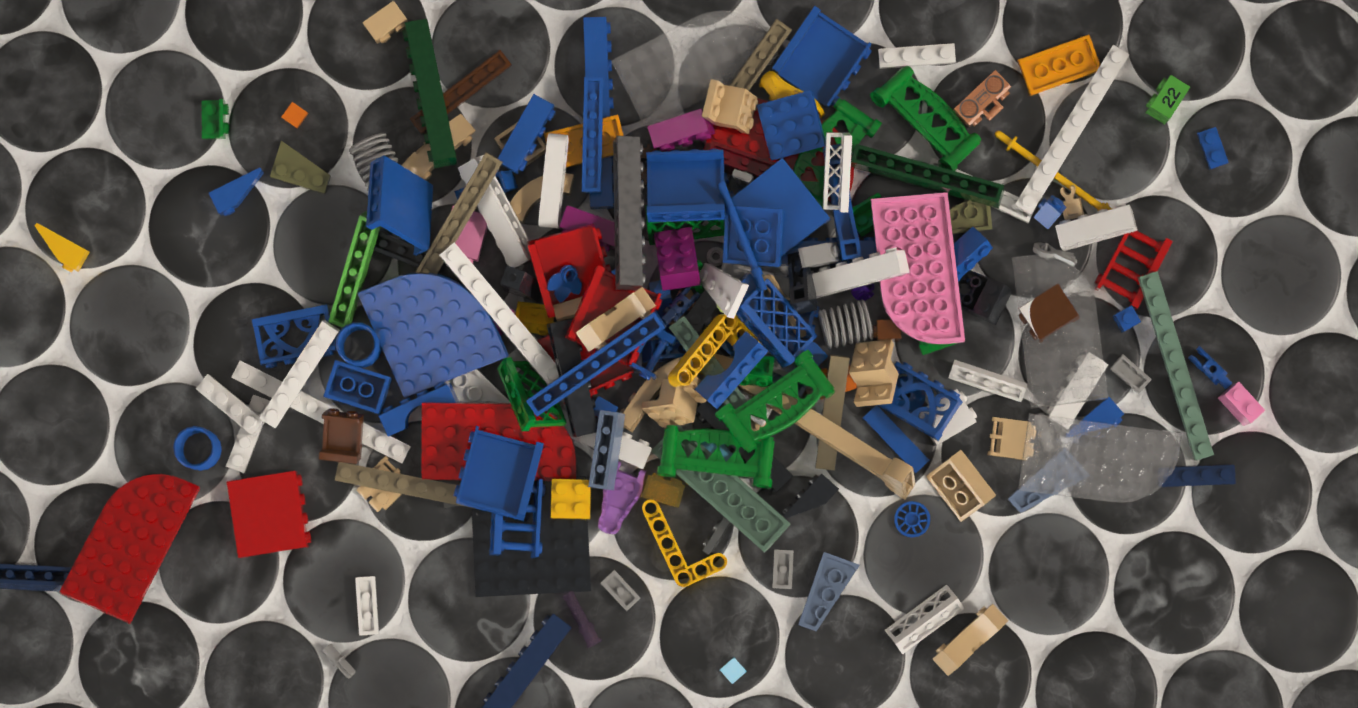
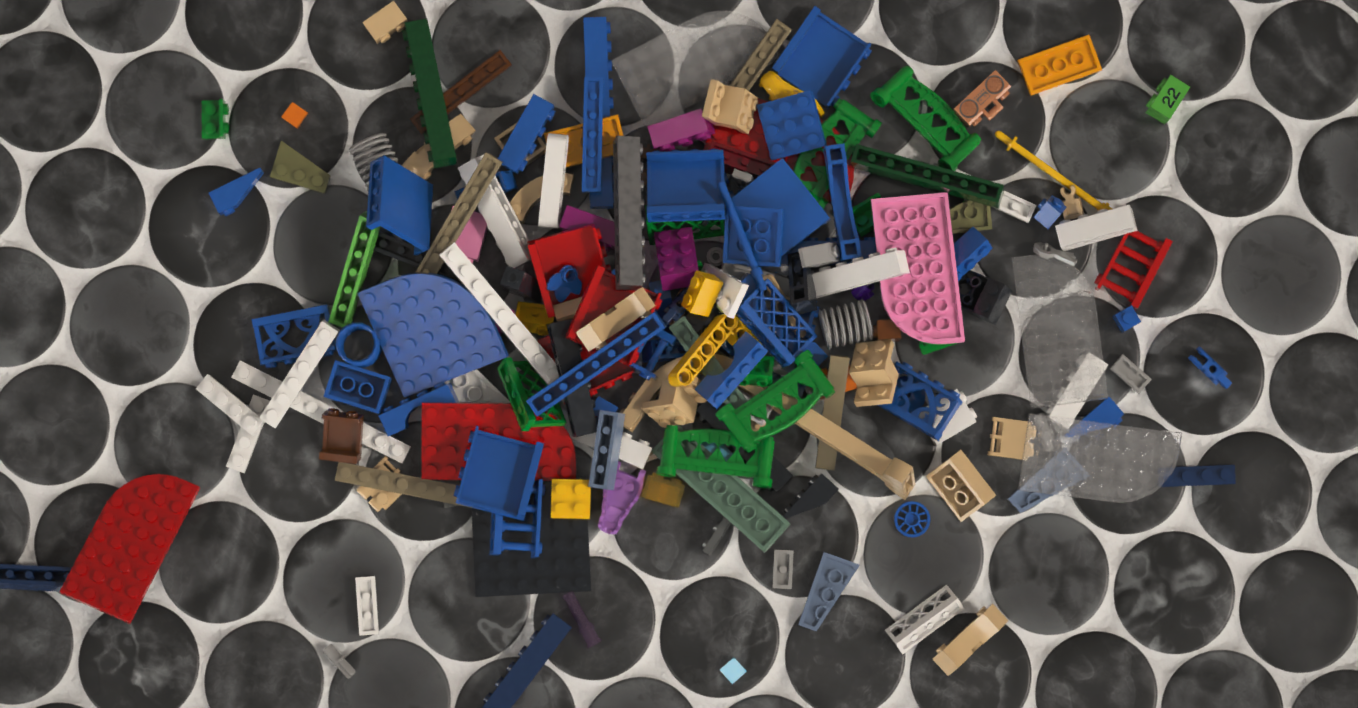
yellow slope [35,223,90,273] -> none
blue piece [173,426,222,471] -> none
red panel [227,471,311,558] -> none
light grey plate [601,570,641,611] -> none
yellow beam [642,499,727,587] -> none
white fence [823,132,852,212] -> none
blue tile [863,405,929,474] -> none
white plate [878,43,956,69] -> none
white plate [948,360,1028,402] -> none
white plate [1014,45,1129,215] -> none
reddish brown panel [1018,284,1080,343] -> none
sand green plate [1138,271,1214,461] -> none
blue plate [1197,127,1229,169] -> none
bright pink brick [1218,382,1265,426] -> none
none -> yellow brick [681,270,723,317]

